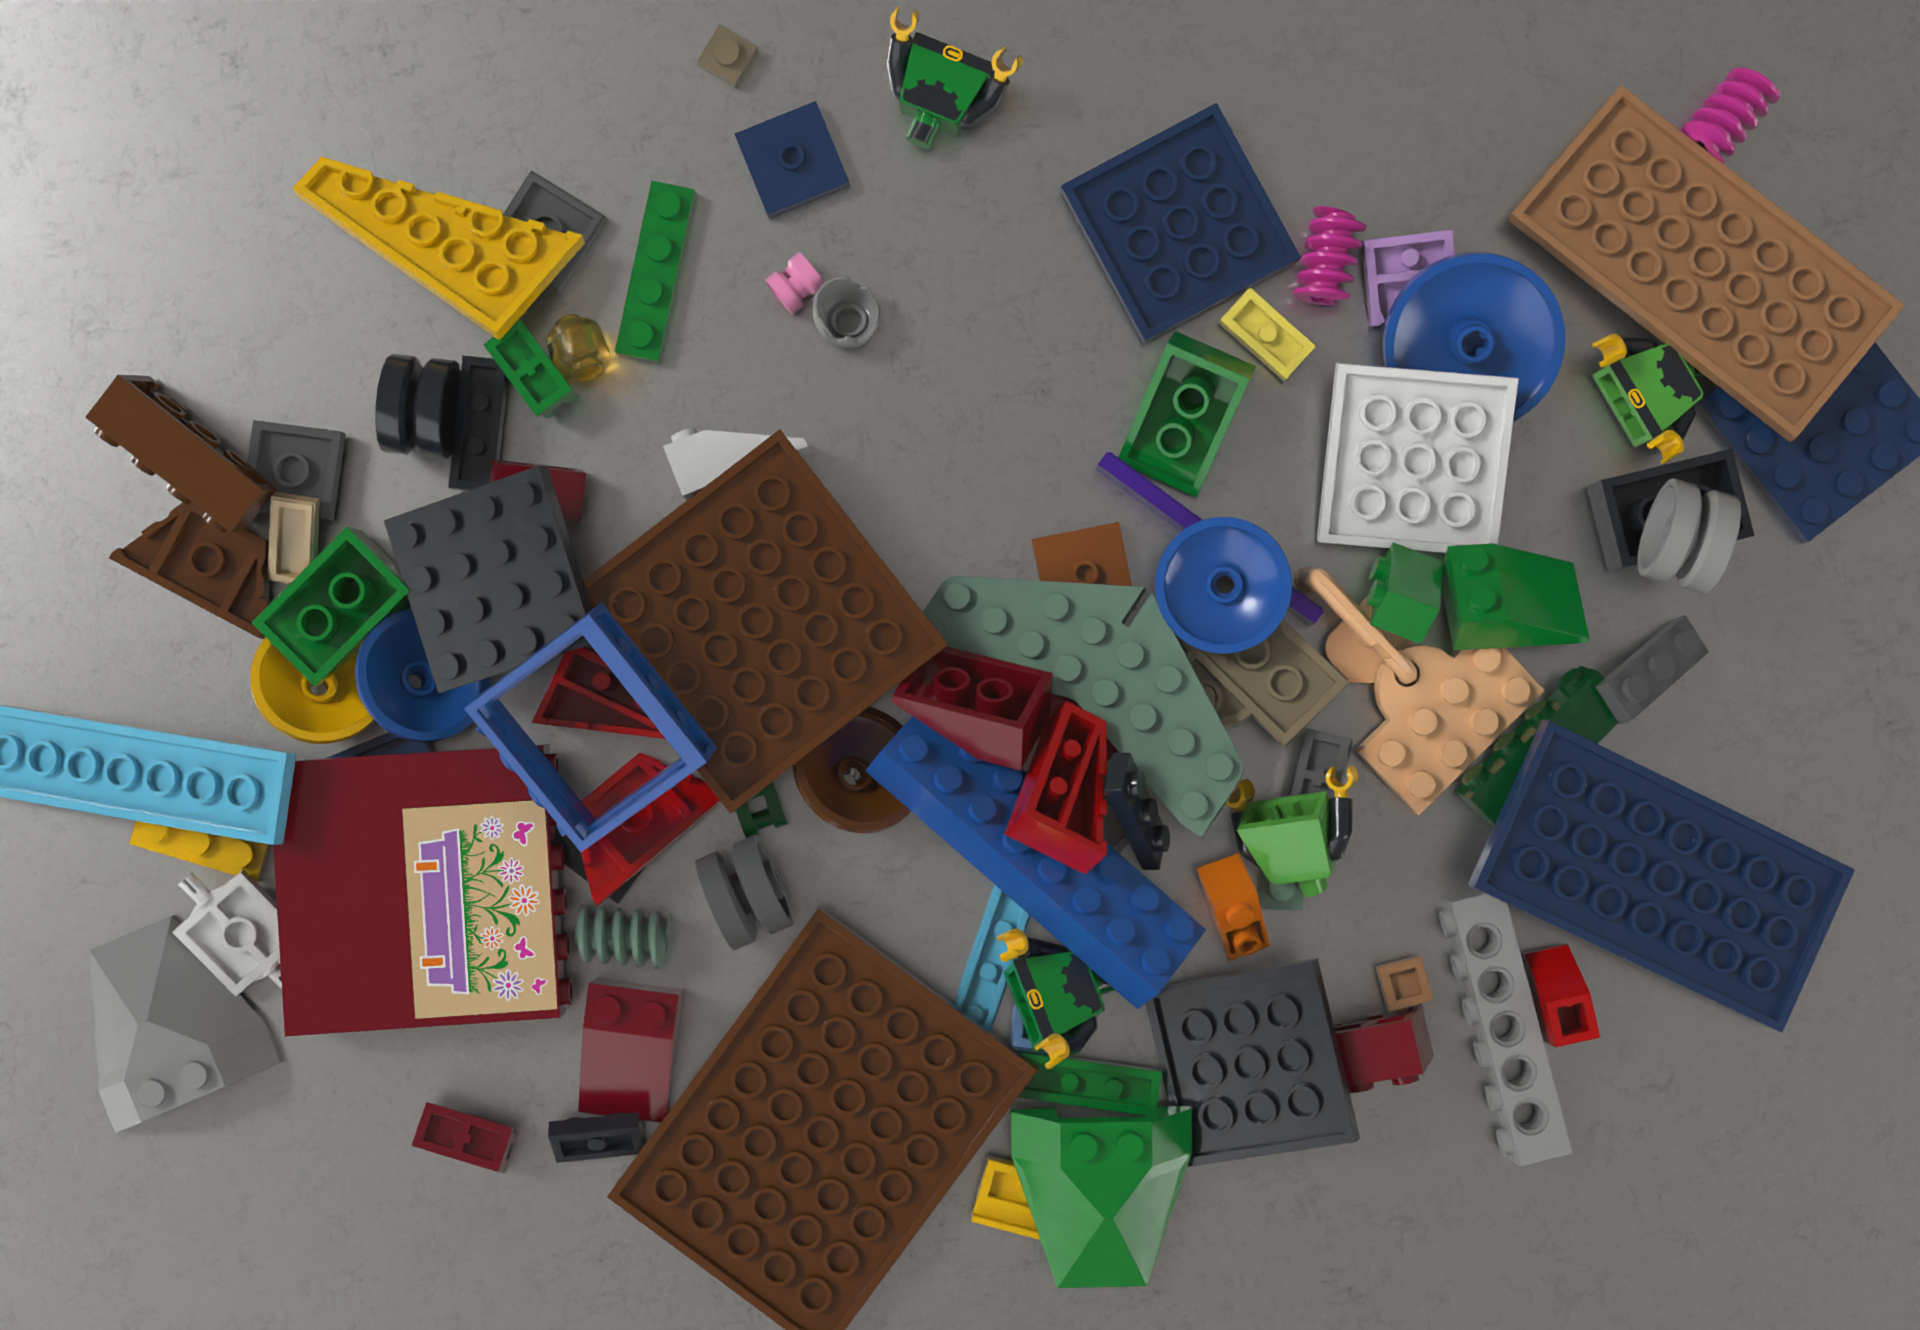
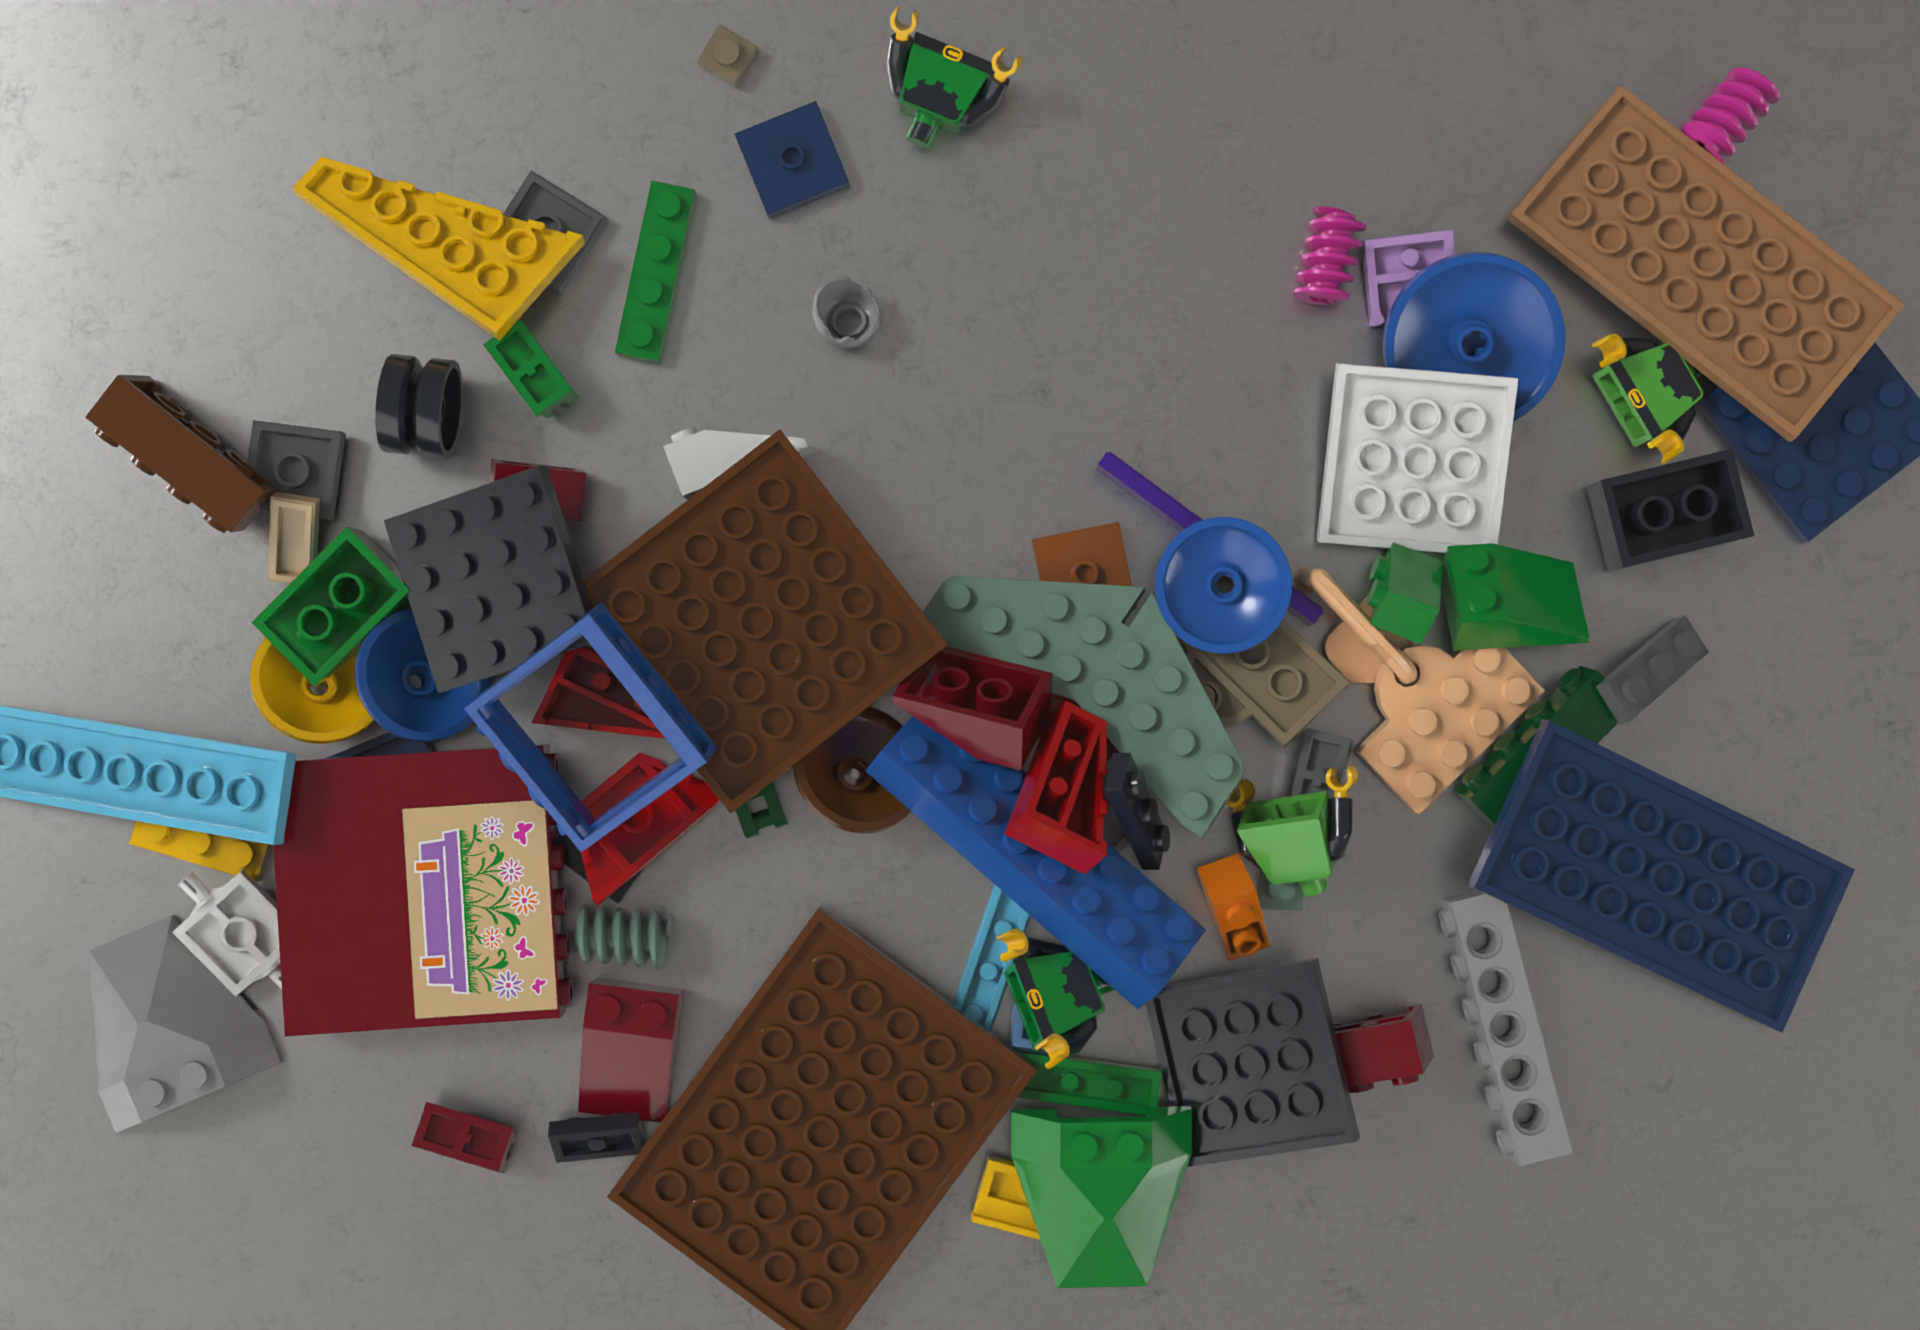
reddish brown wing [109,502,270,639] -> none
black plate [448,355,508,491] -> none
clear yellow head [546,314,610,384] -> none
dark grey wheel [695,835,793,951] -> none
bright pink wheel [764,252,824,315] -> none
dark blue plate [1060,103,1301,344] -> none
green slope [1118,331,1256,497] -> none
light yellow plate [1219,287,1316,381] -> none
medium nougat plate [1375,955,1433,1012] -> none
red slope [1522,944,1601,1048] -> none
light grey wheel [1637,478,1741,593] -> none

